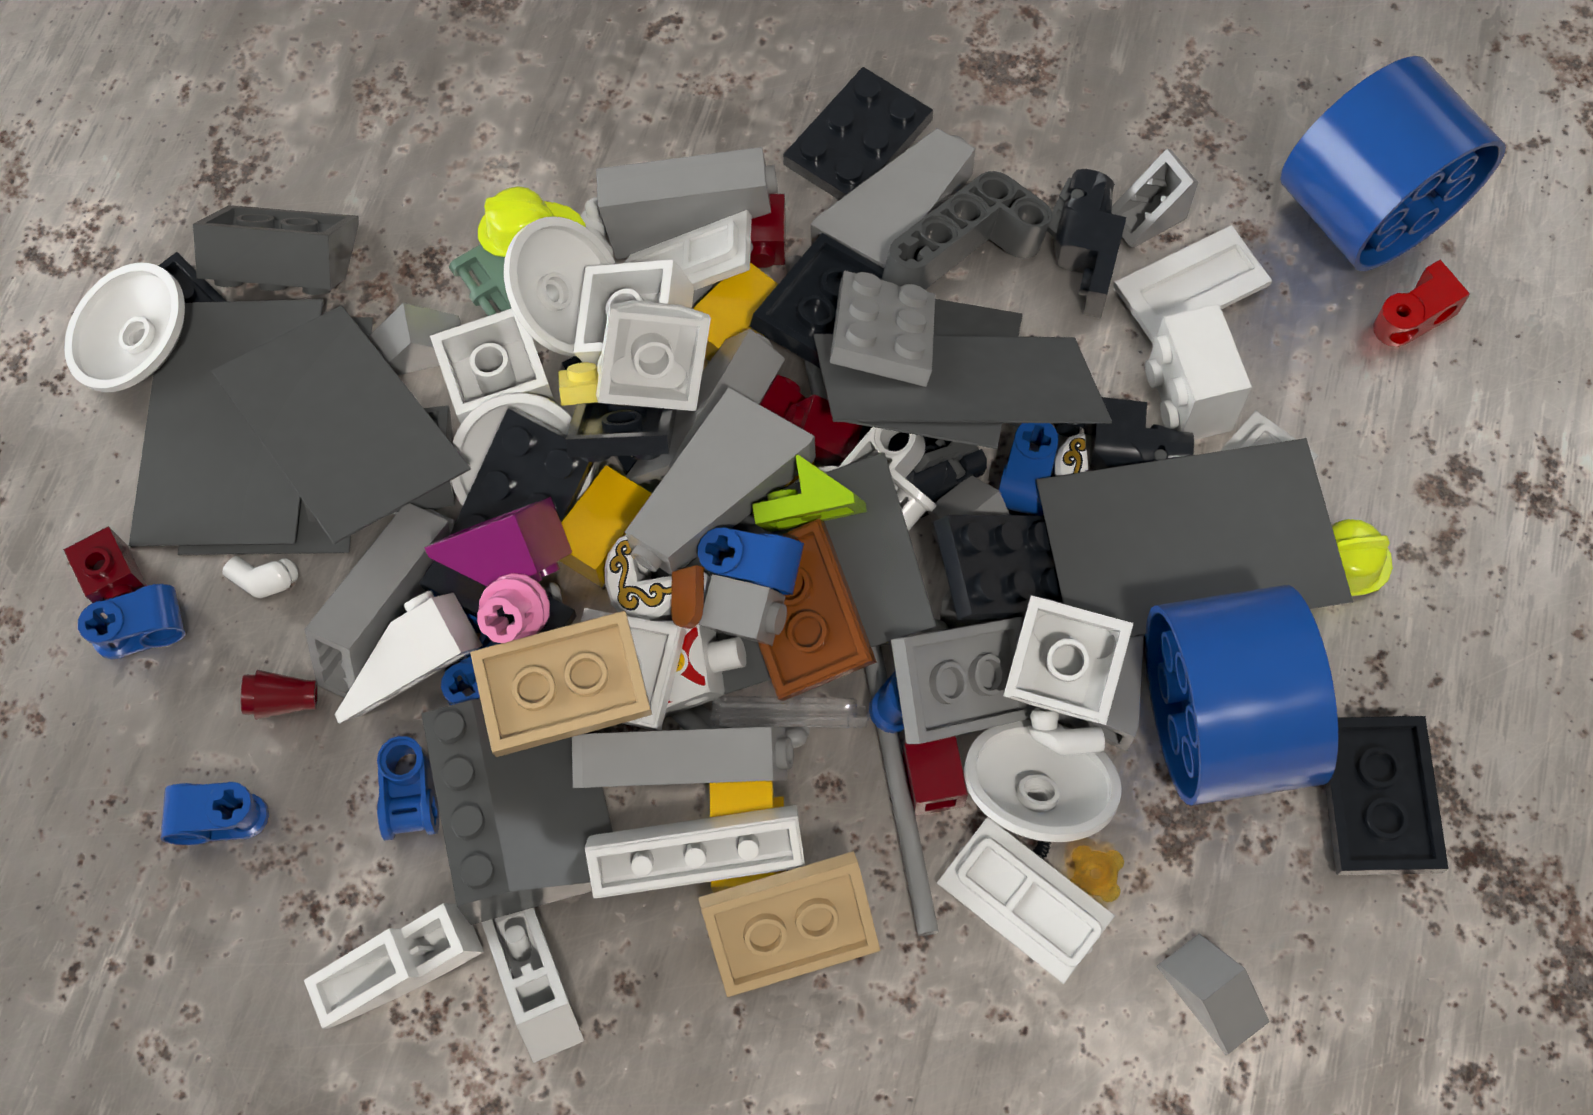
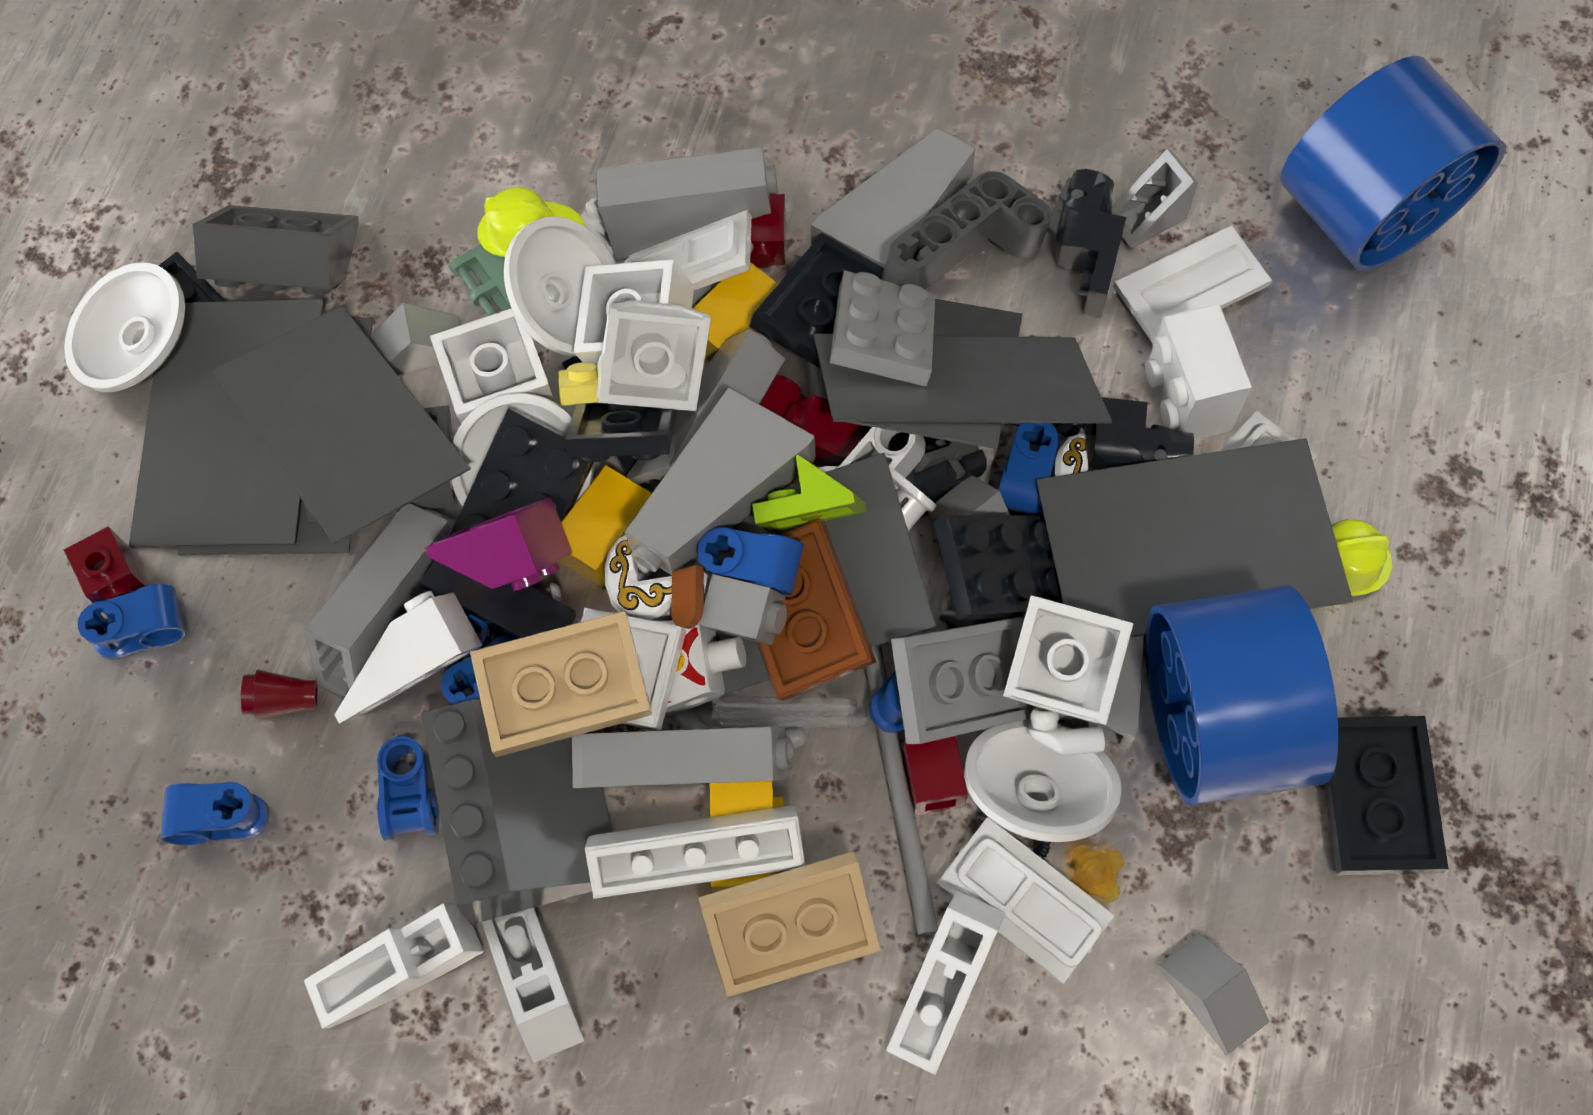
white arm [222,556,298,598] -> none
bright pink piece [477,573,550,643] -> none
black plate [783,67,933,200] -> none
red leg [1373,259,1470,347] -> none
none -> white slope [886,891,1005,1075]

